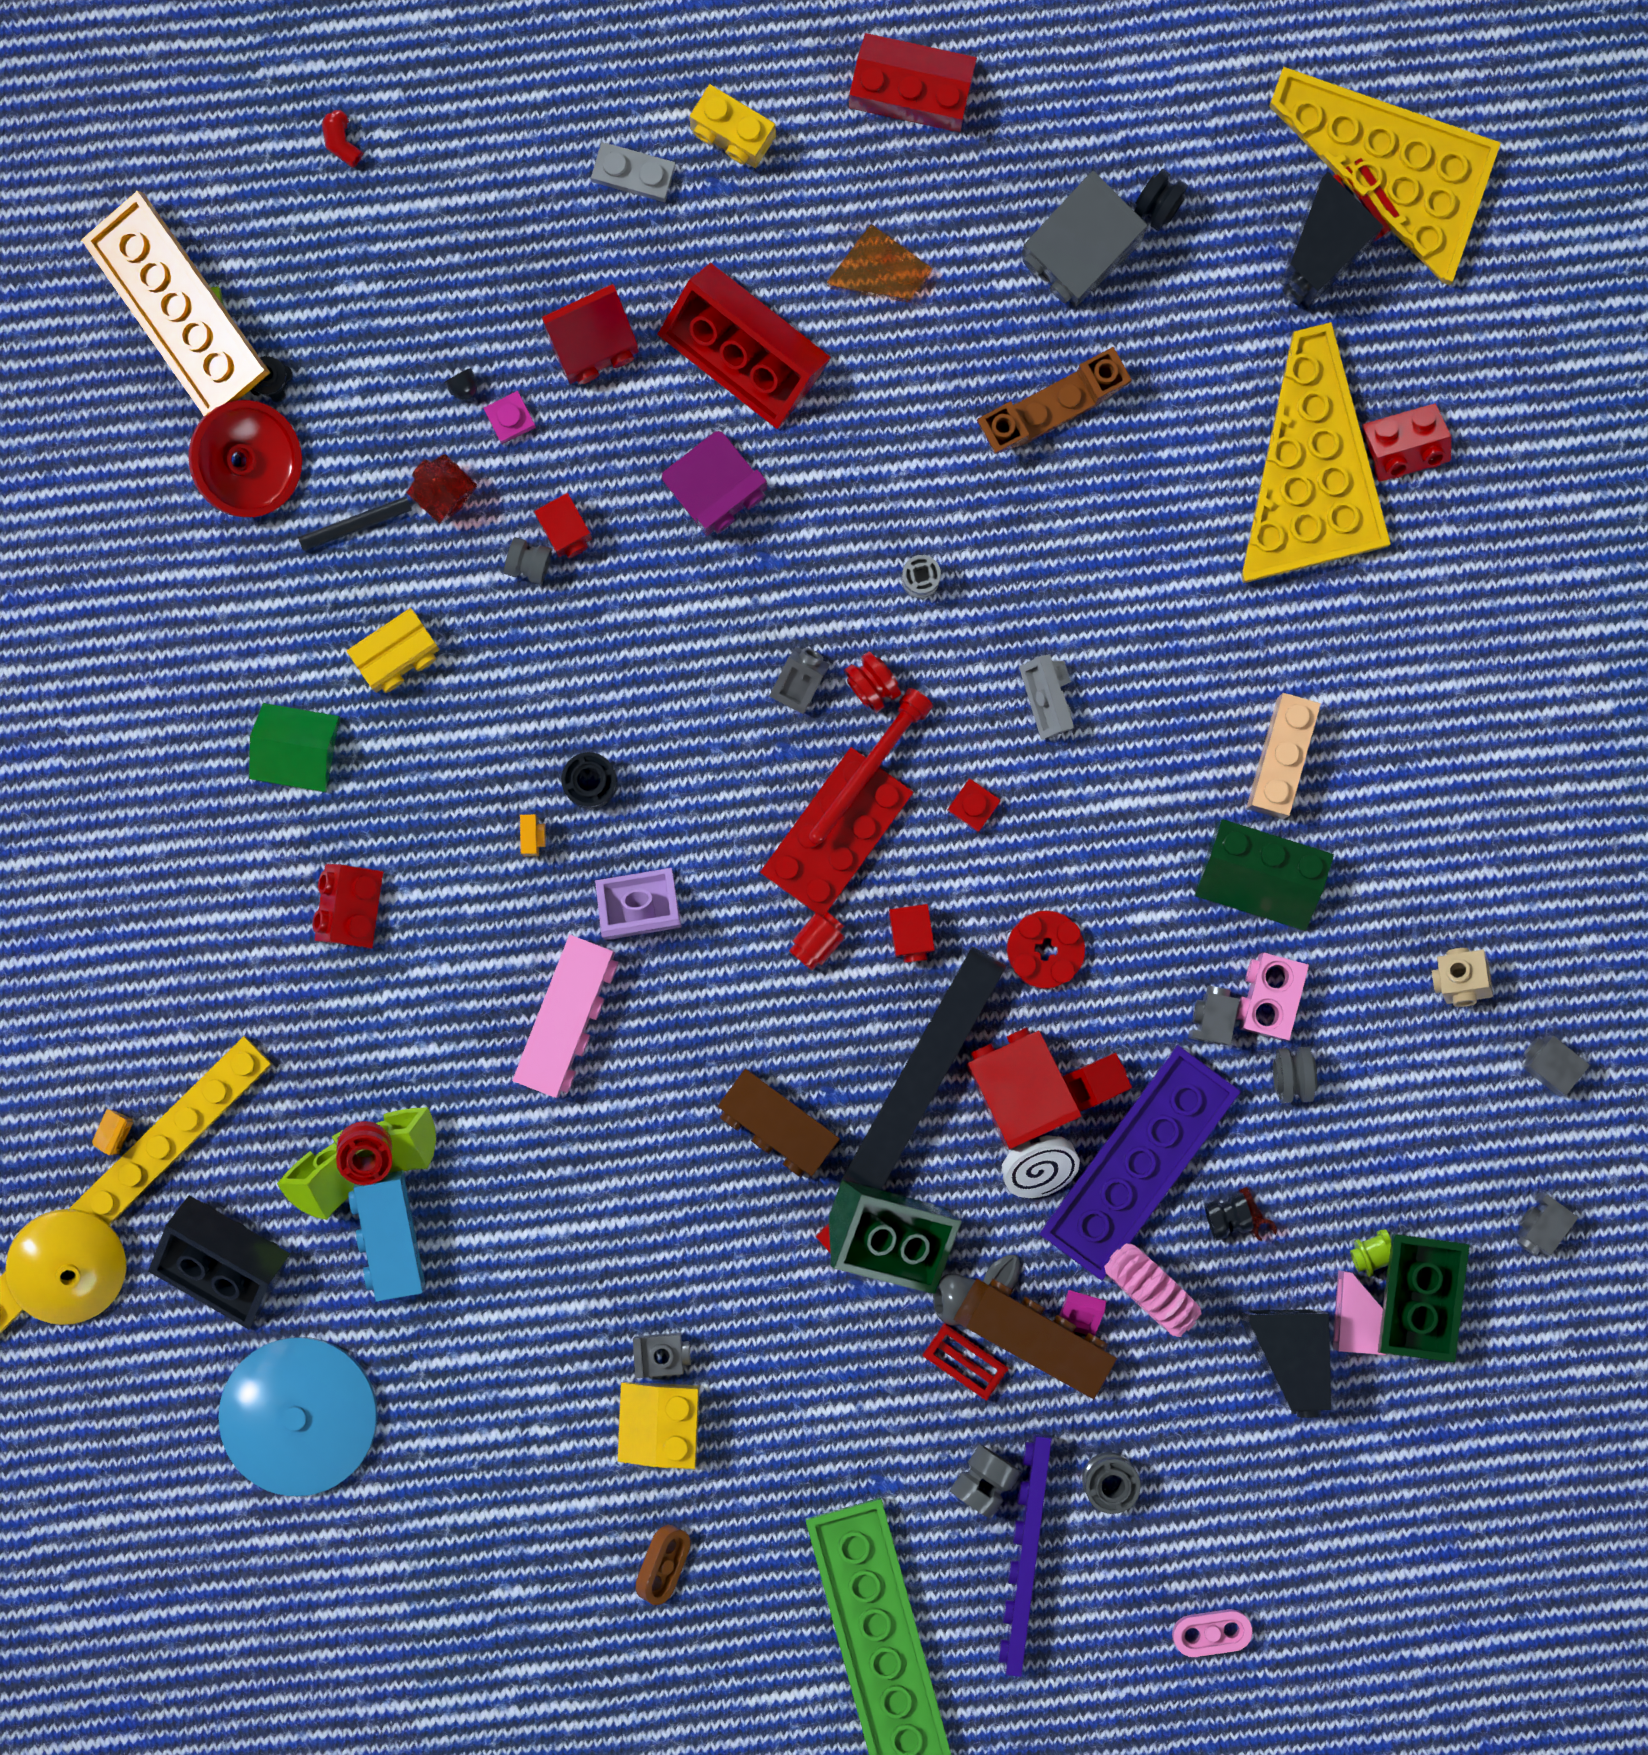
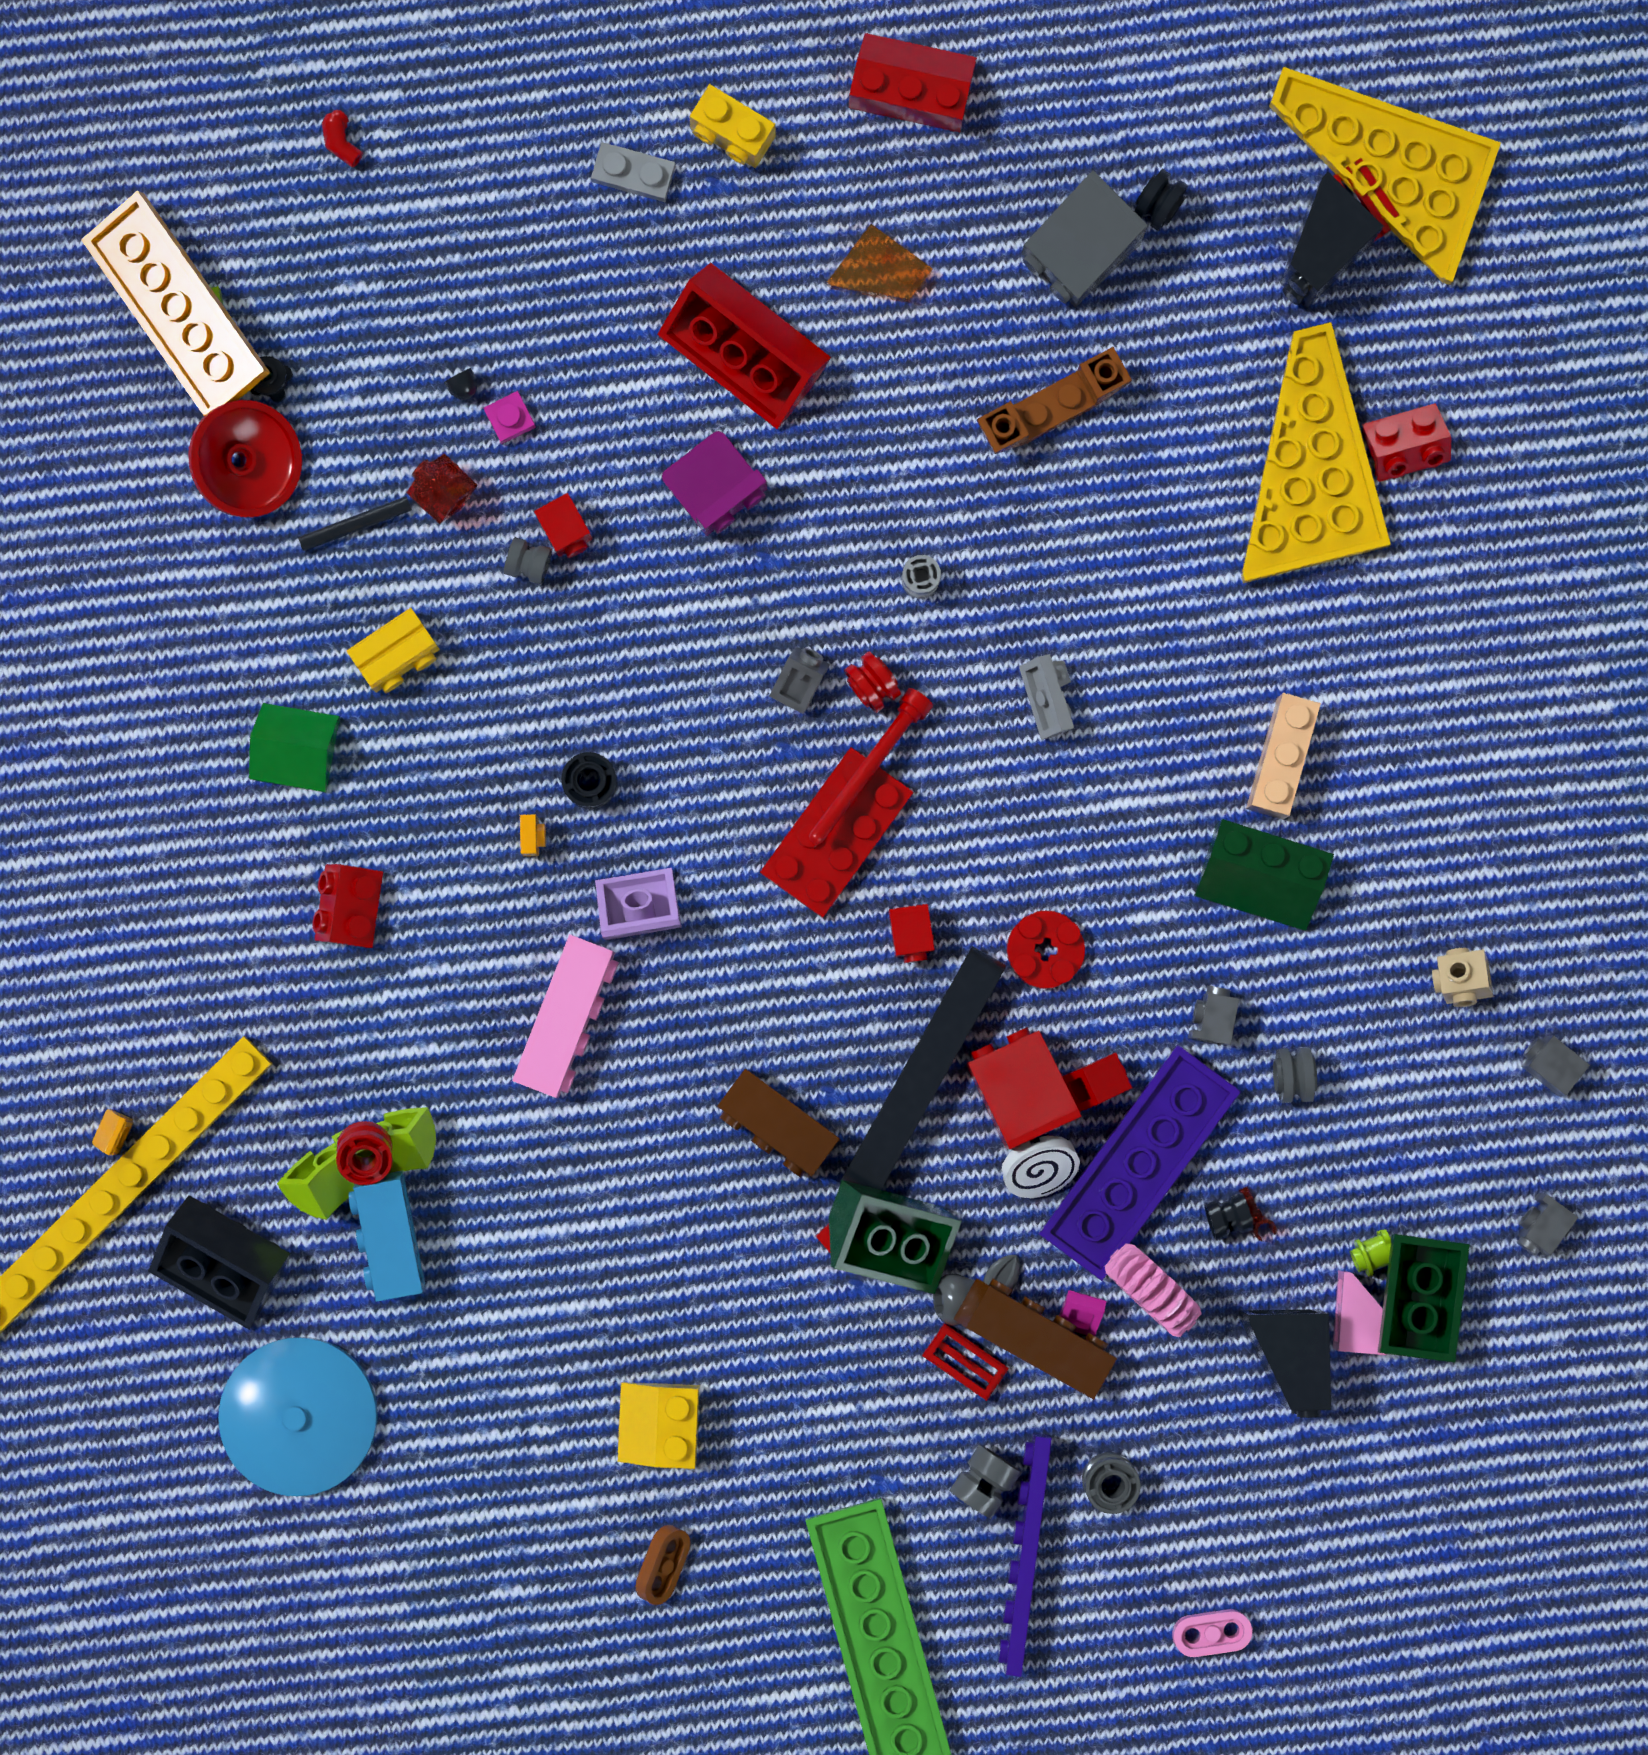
yellow dish [5,1209,126,1325] -> none
red slope [541,284,639,385] -> none
flat silver brick [633,1333,691,1379] -> none
red brick [789,912,845,971] -> none
red plate [947,778,1001,833] -> none
bright pink brick [1236,953,1309,1041] -> none

